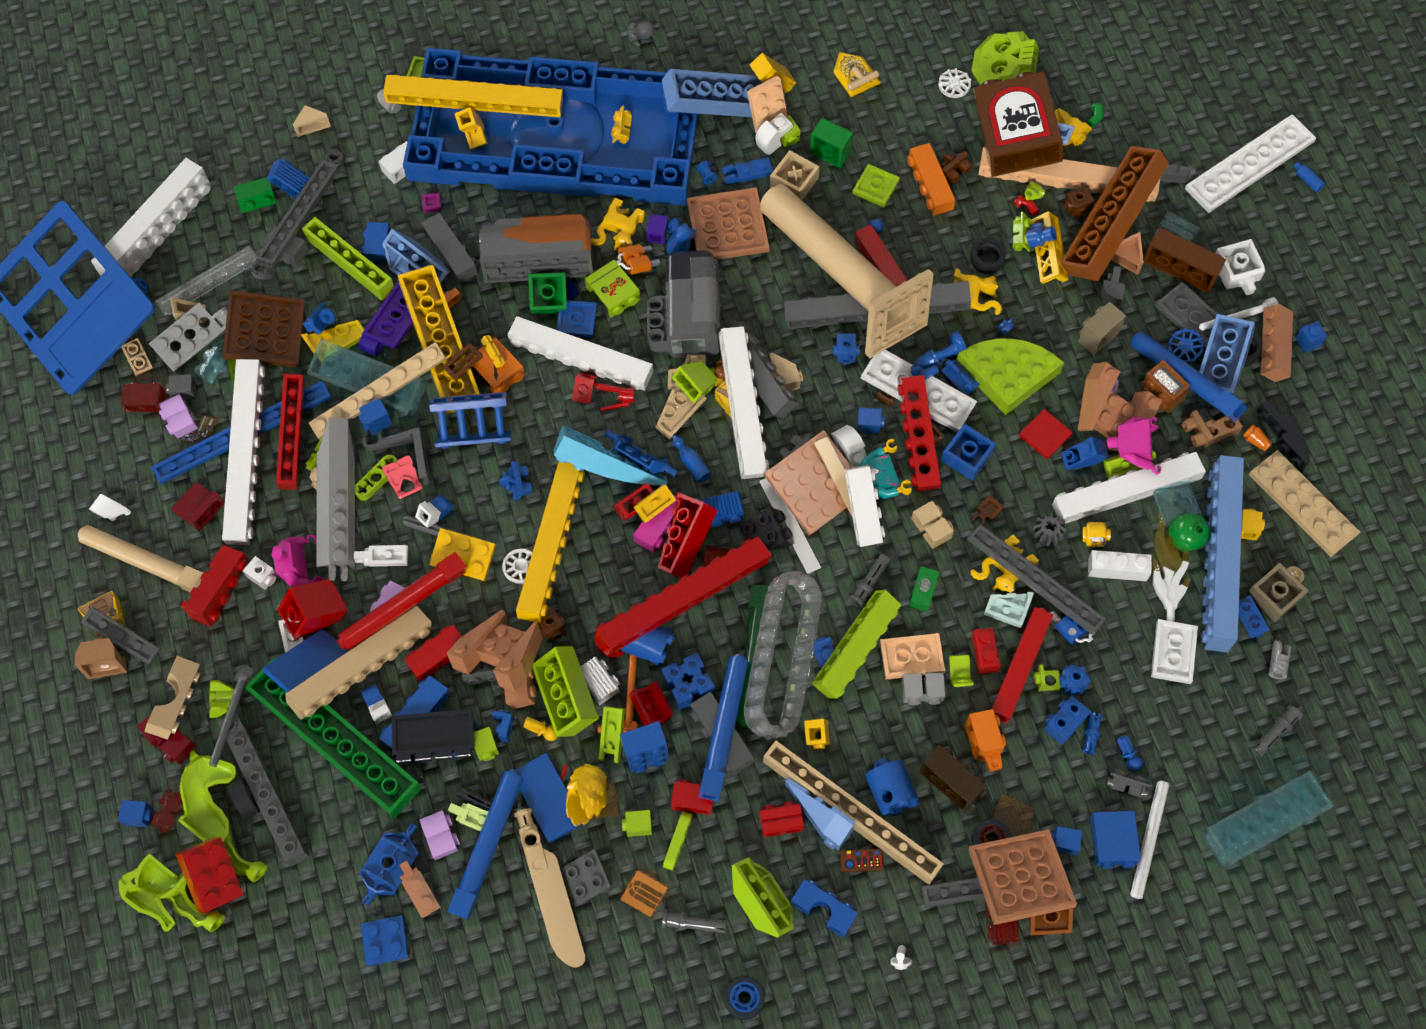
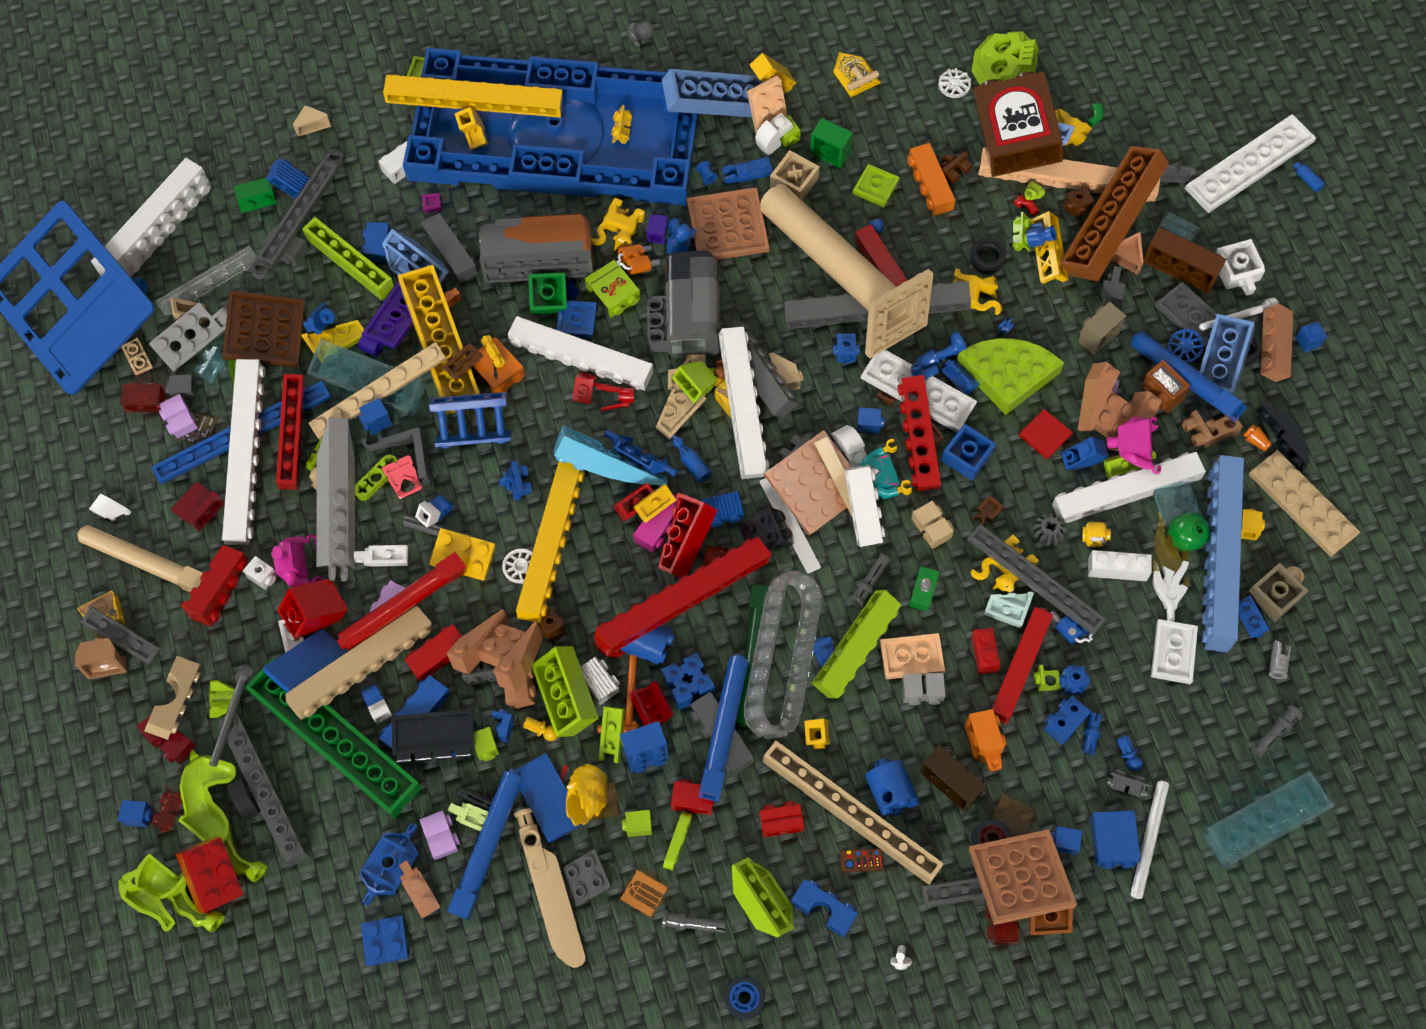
light grey brick [377,88,402,114] -> none
medium blue wedge [785,778,856,851] -> none
lime bracket [949,655,974,687] -> none

